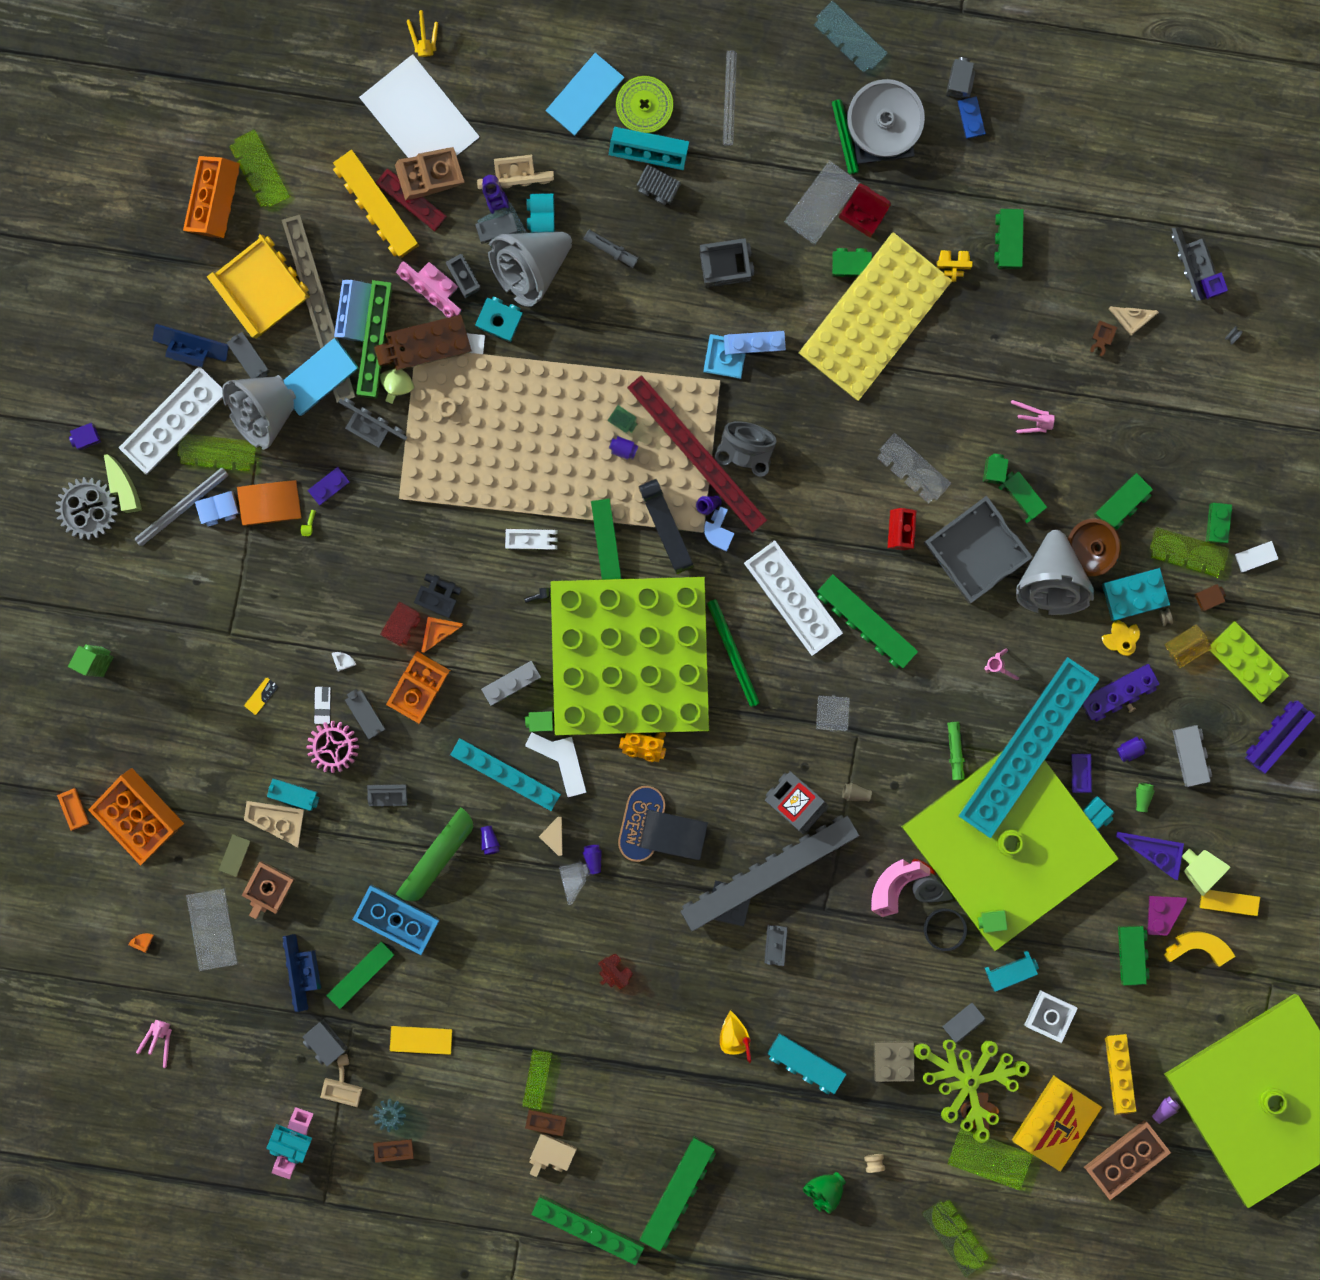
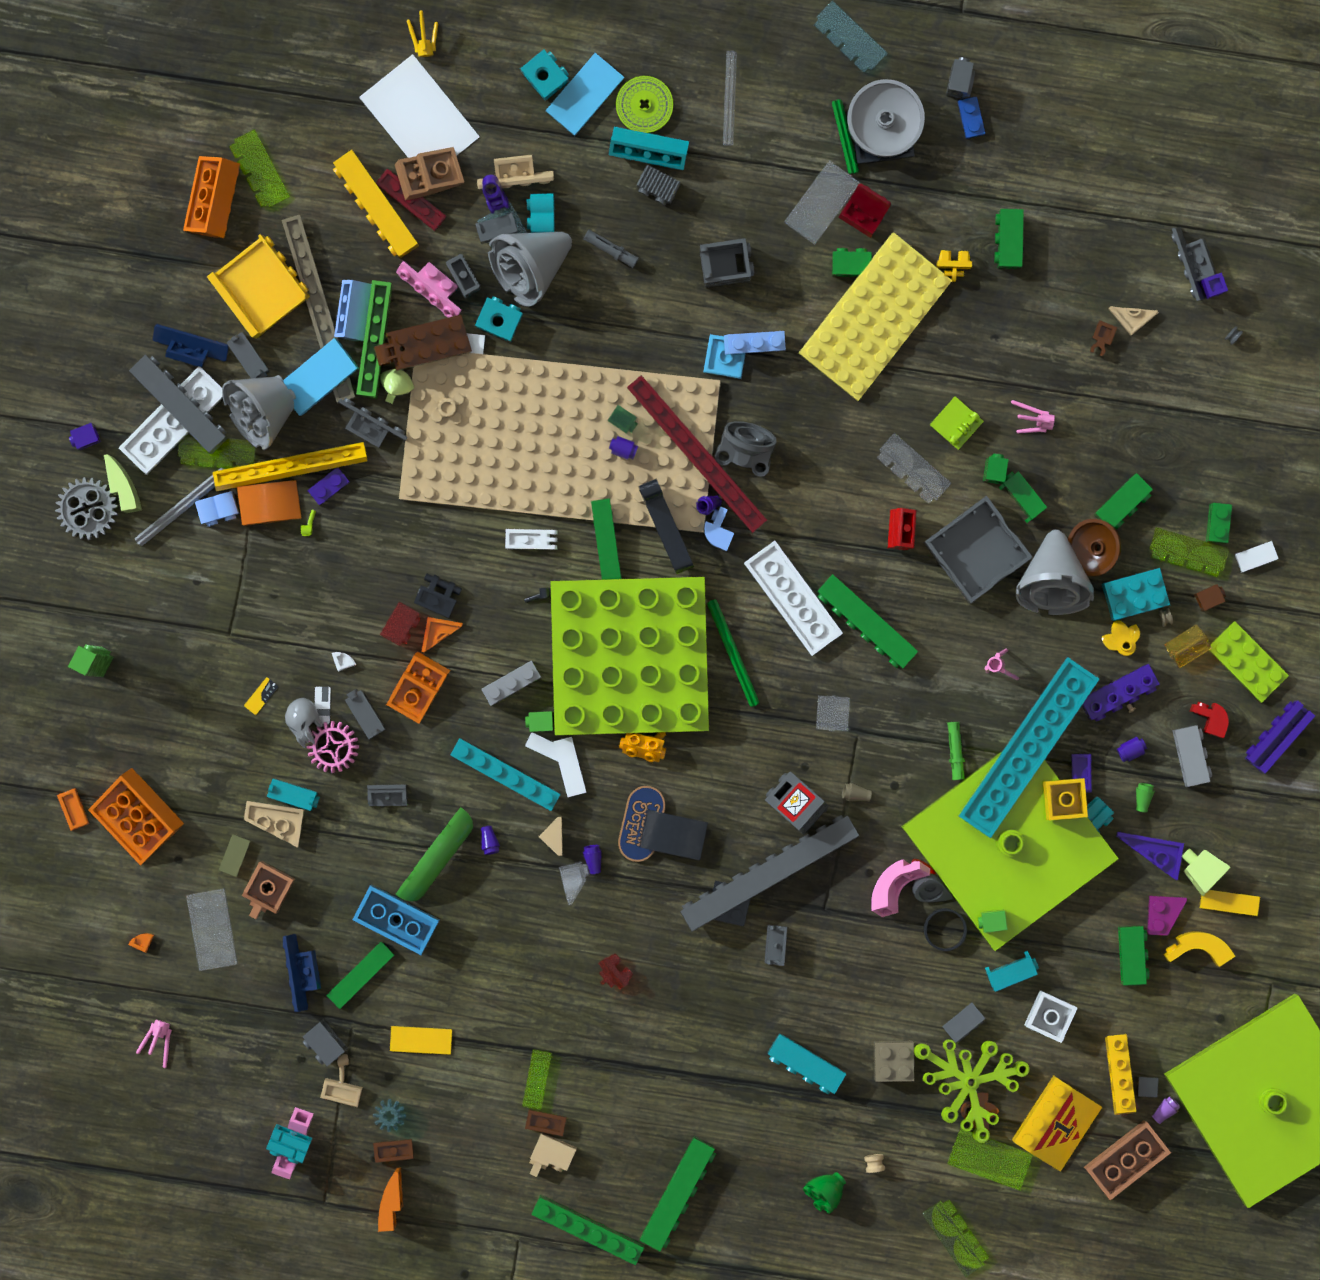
yellow piece [719,1010,751,1063] -> none
none -> dark grey brick [129,355,228,455]
none -> yellow plate [213,442,367,491]
none -> light grey helmet [285,698,323,748]
none -> orange slope [378,1167,403,1232]
none -> teal brick [520,49,569,101]
none -> lime hinge [930,396,984,450]
none -> yellow brick [1043,778,1088,820]
none -> dark grey tile [1137,1076,1158,1097]
none -> red brick [1190,702,1229,738]

